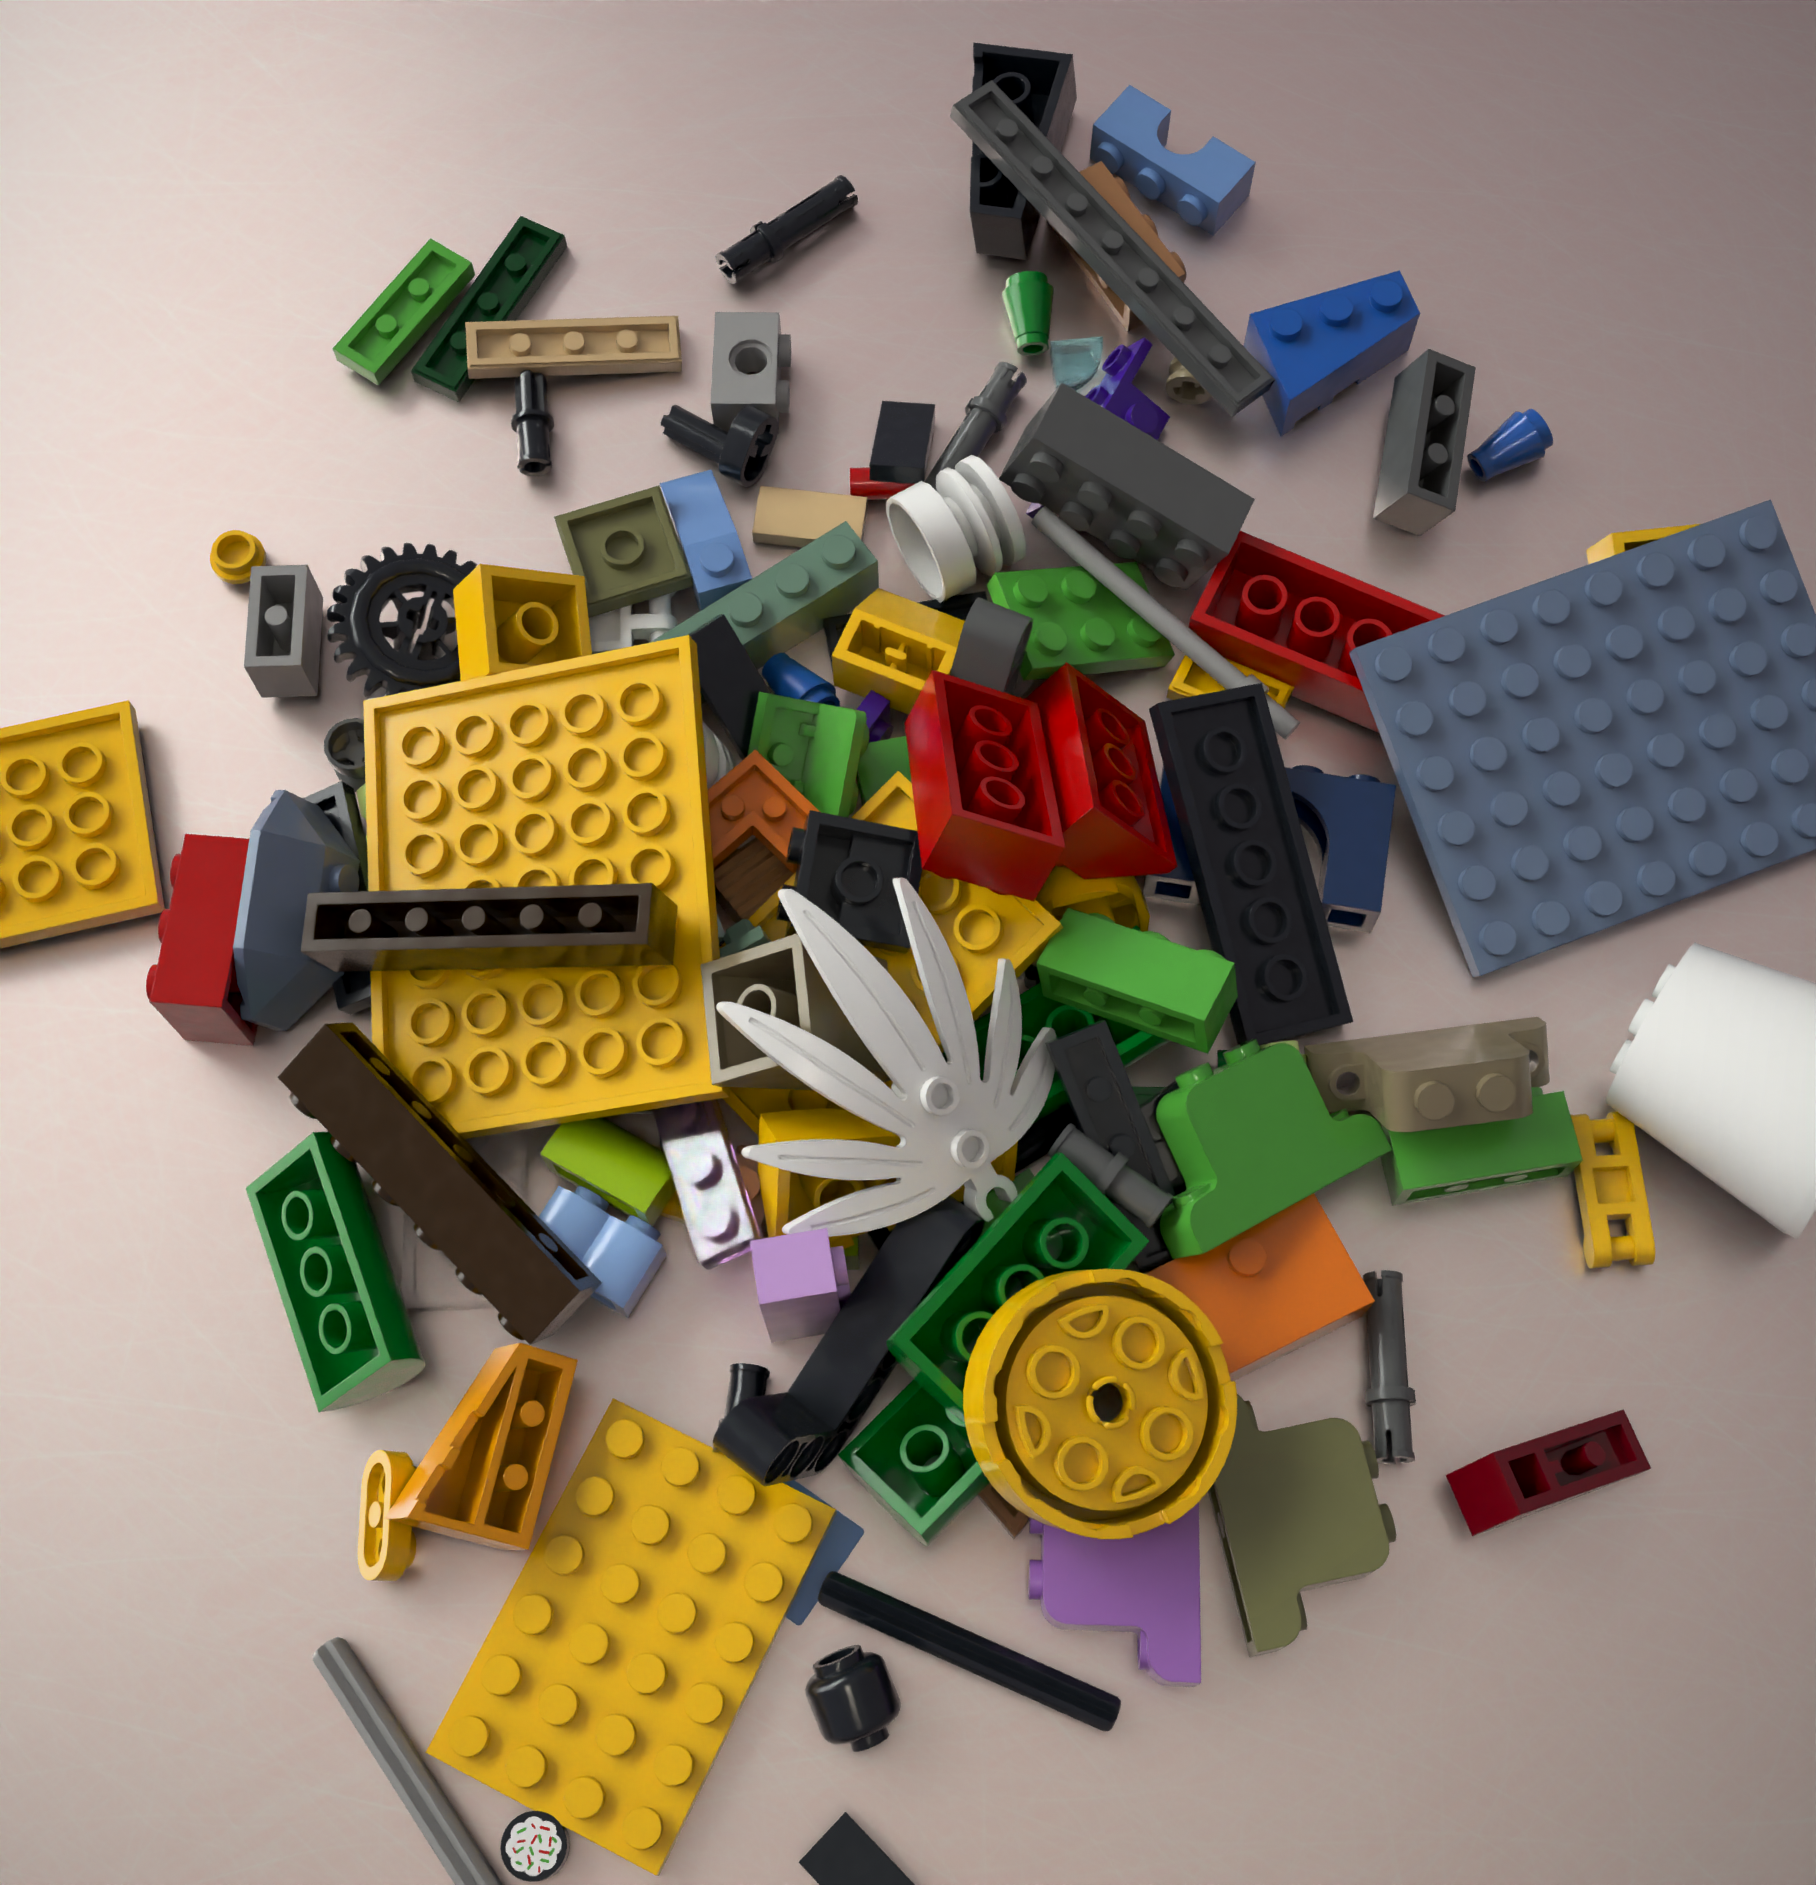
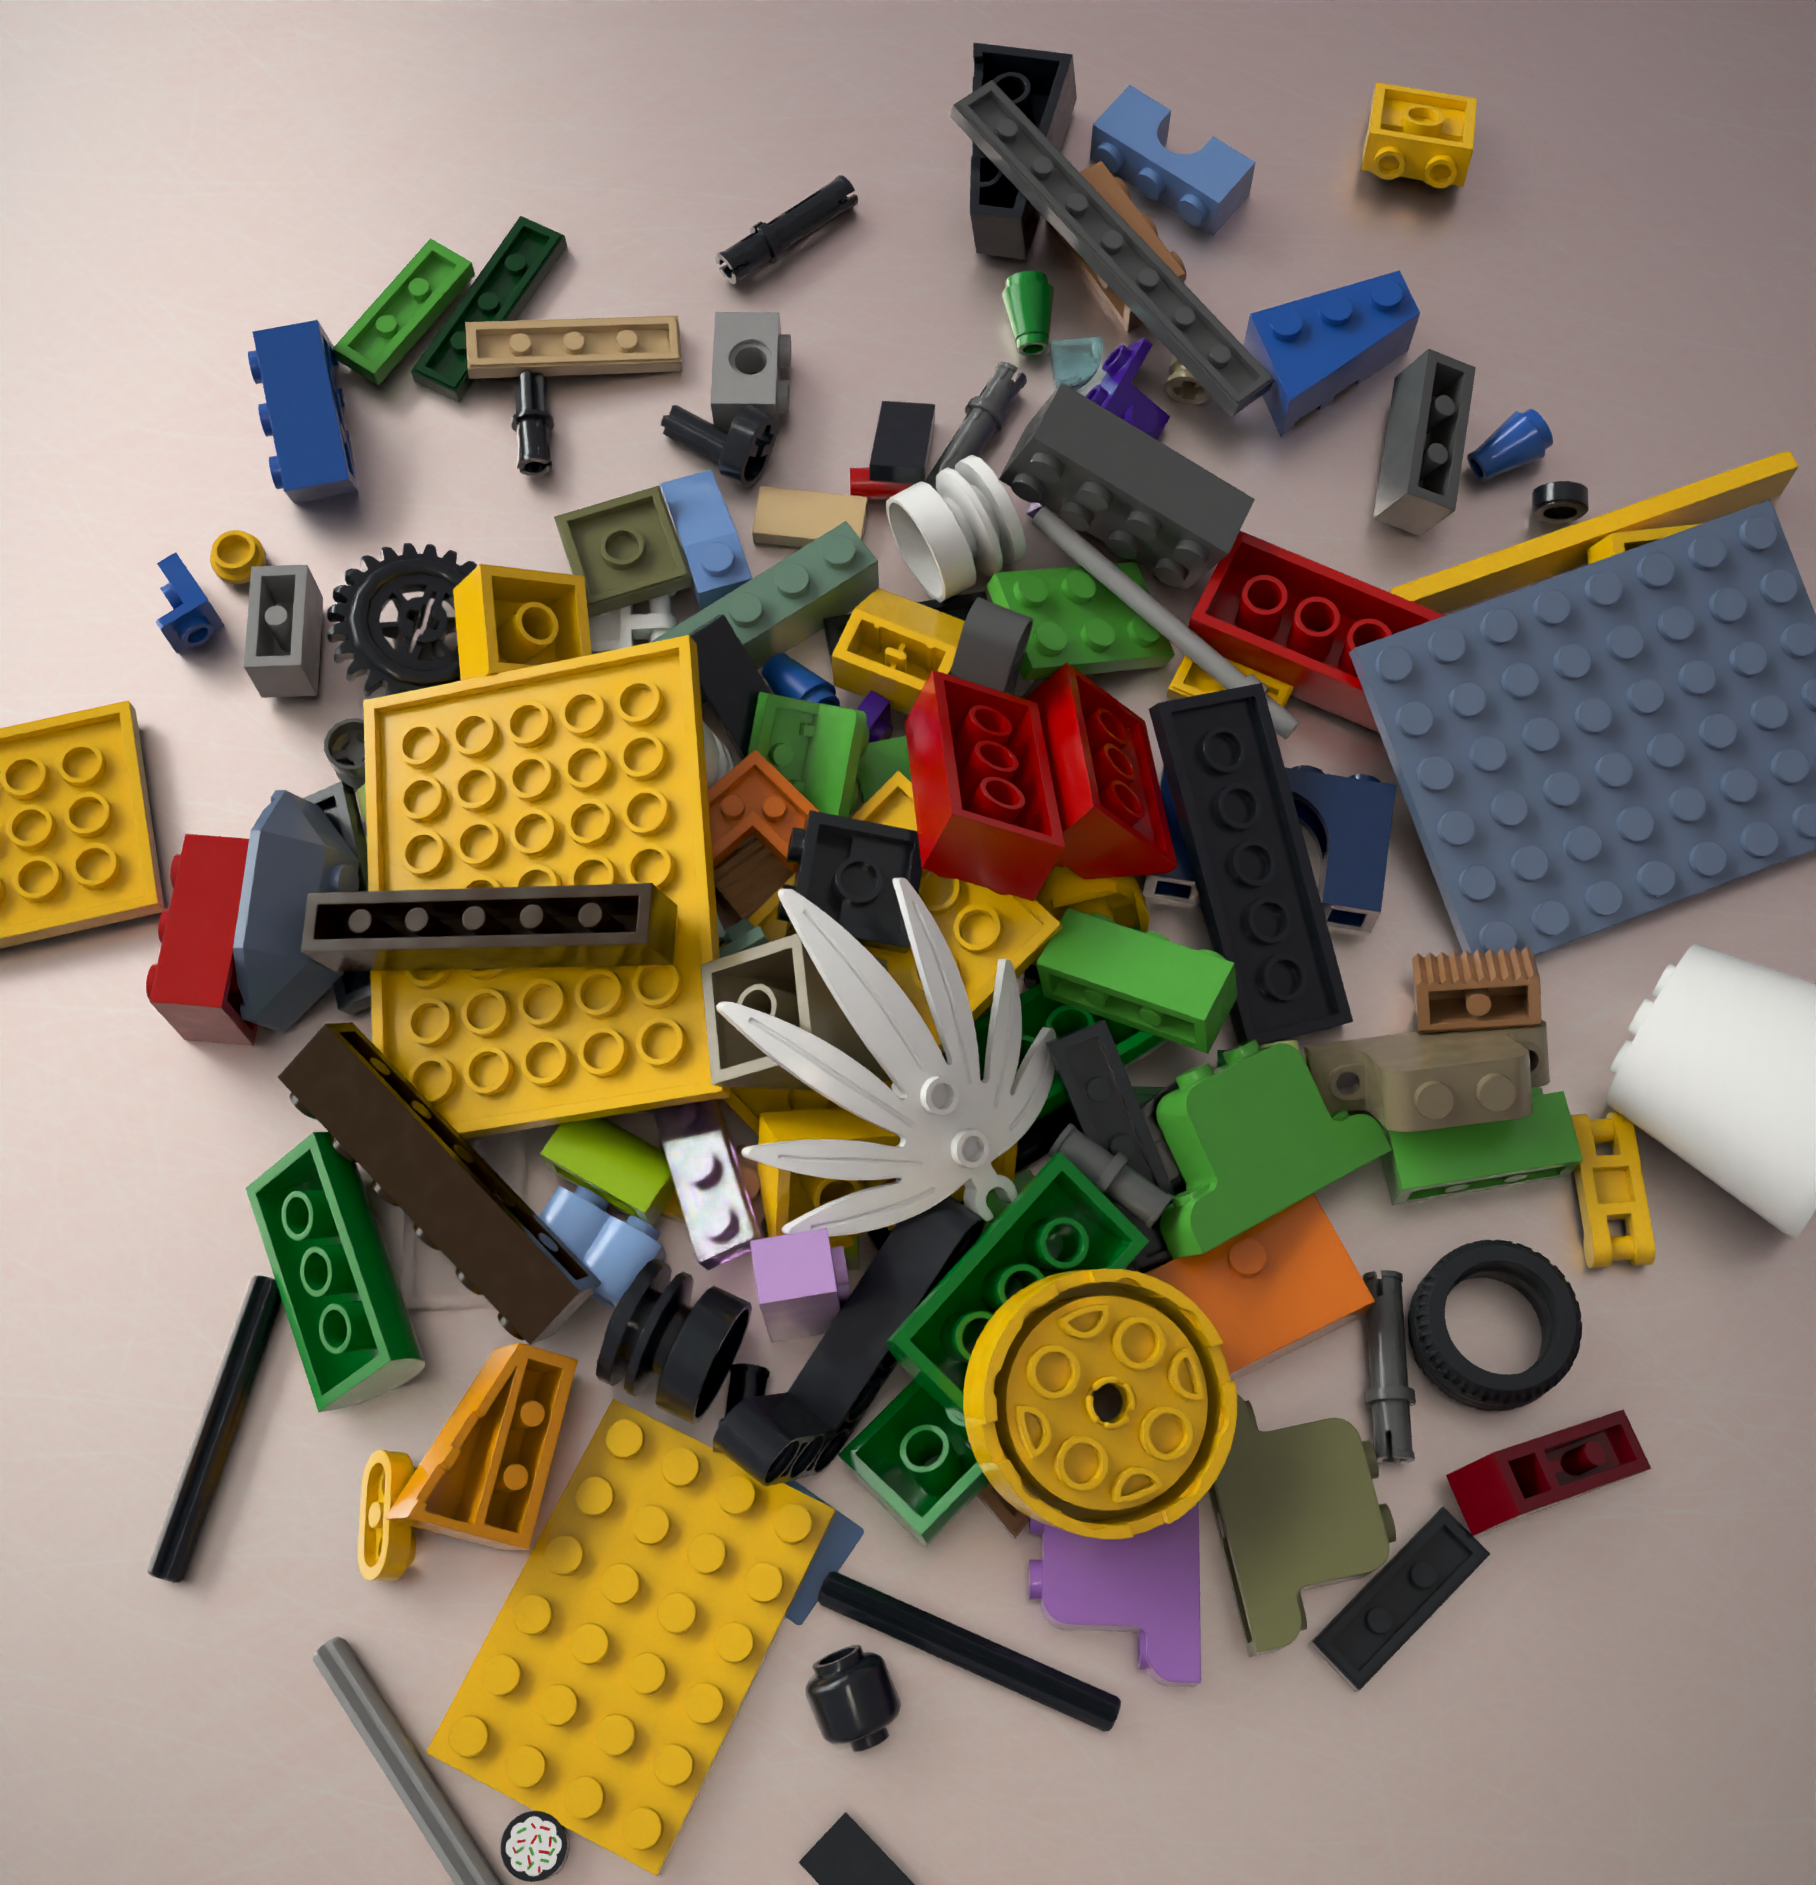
none -> black axle [147,1275,282,1583]
none -> blue bracket [156,552,225,653]
none -> blue wedge [248,320,358,504]
none -> black wheel [596,1258,752,1425]
none -> black tile [1309,1507,1490,1692]
none -> yellow plate [1361,82,1477,188]
none -> yellow tile [1389,451,1799,614]
none -> black tyre [1408,1240,1582,1411]
none -> medium nougat brick [1412,946,1542,1034]
none -> black tile [1532,481,1589,523]

